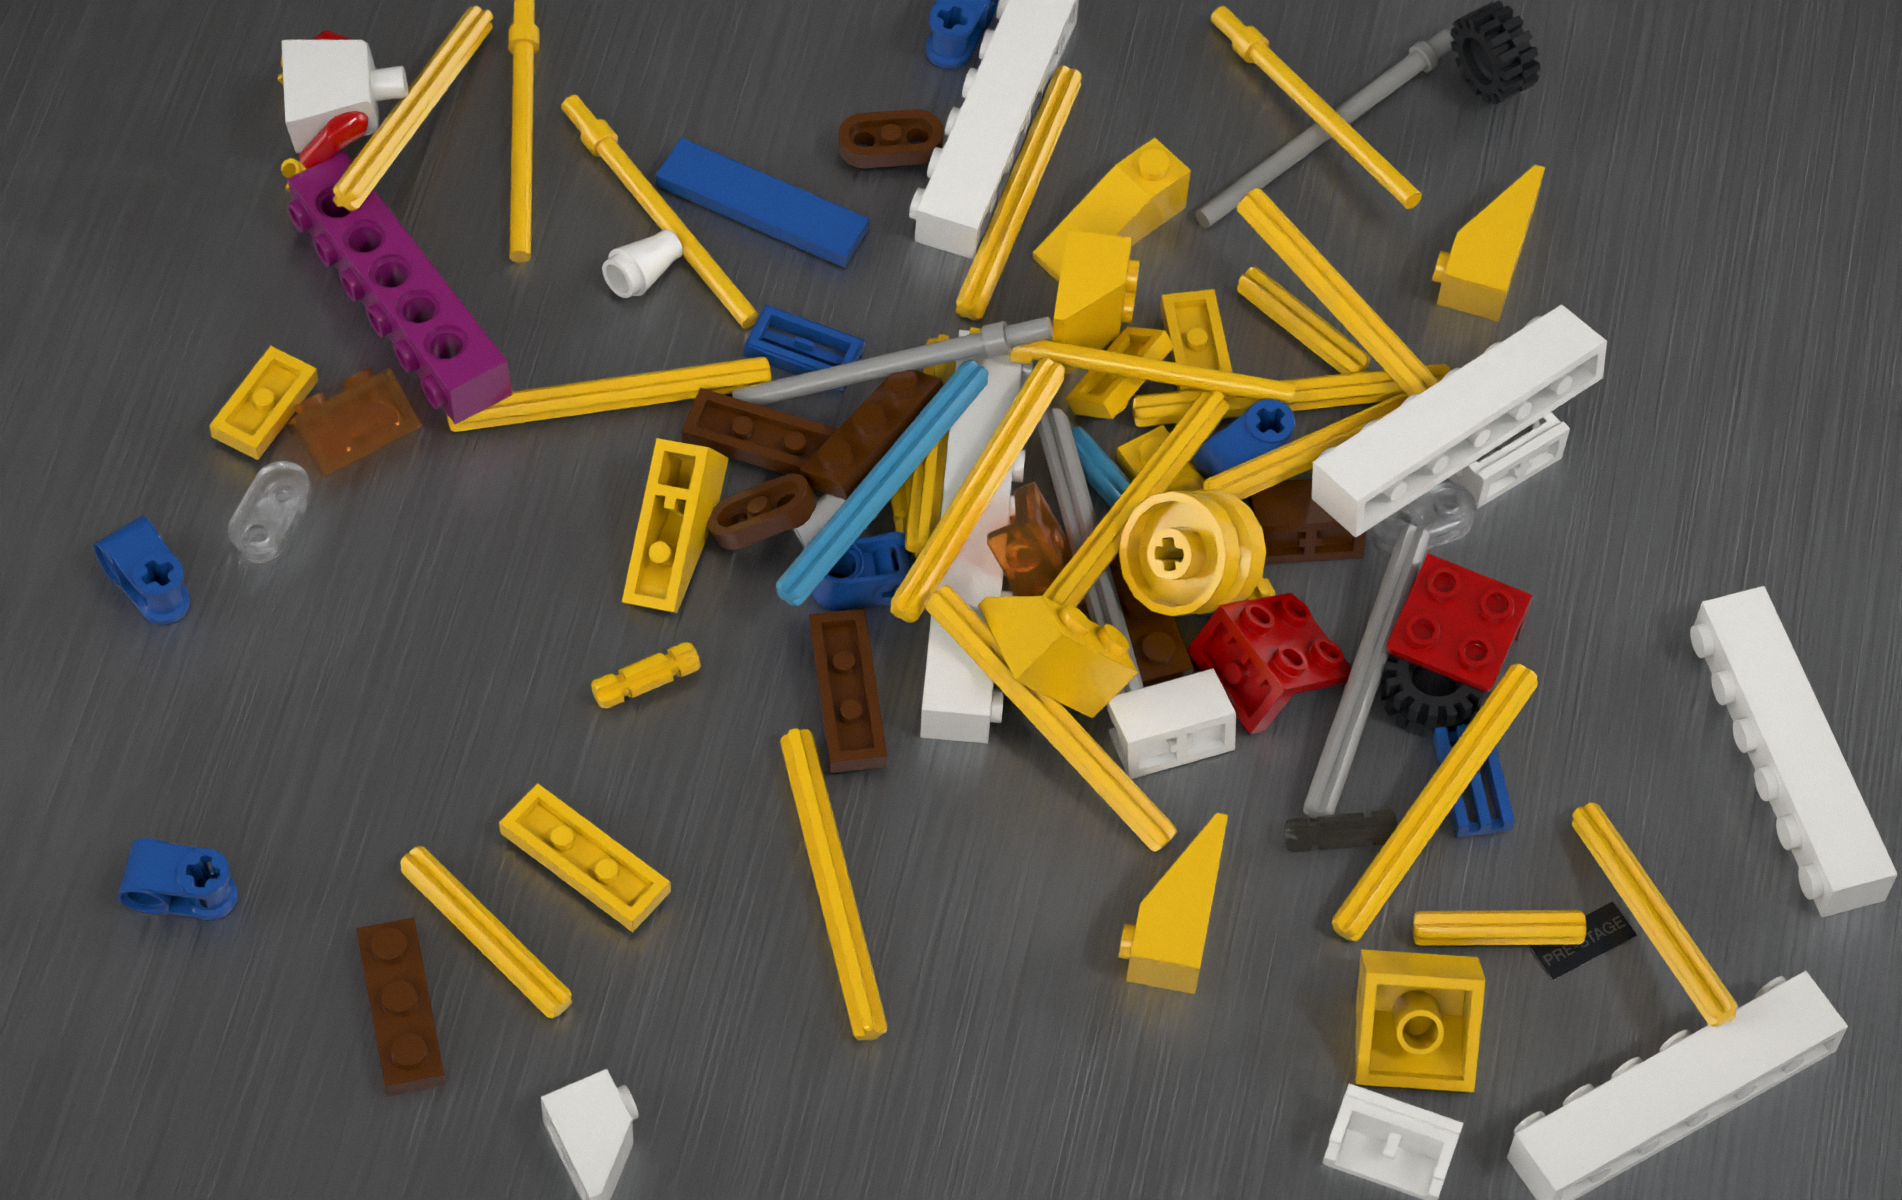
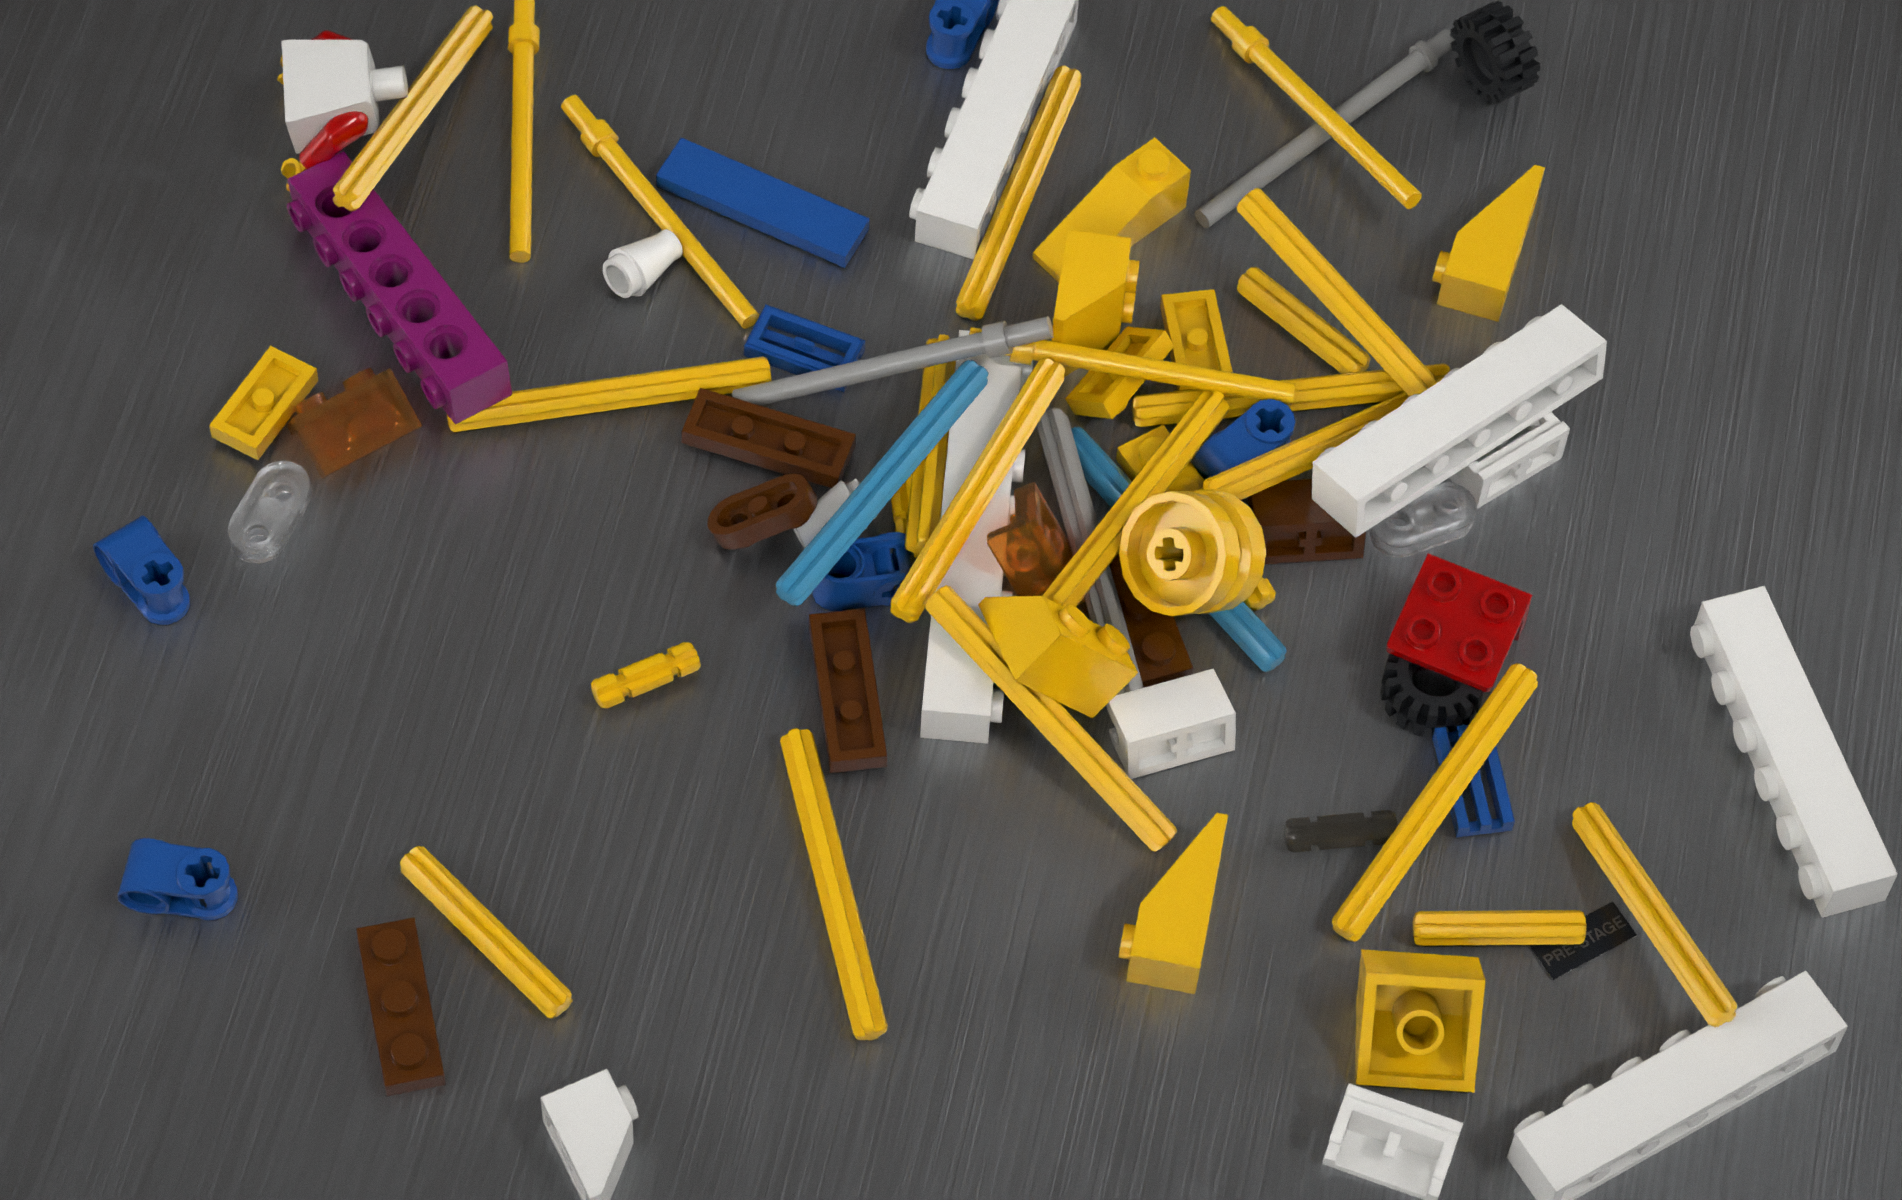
yellow plate [499,783,671,932] -> none
yellow slope [622,438,729,613] -> none
reddish brown plate [799,370,943,500] -> none
reddish brown plate [838,109,944,168] -> none
red bracket [1187,593,1352,734] -> none
light grey axle [1303,524,1430,822] -> none

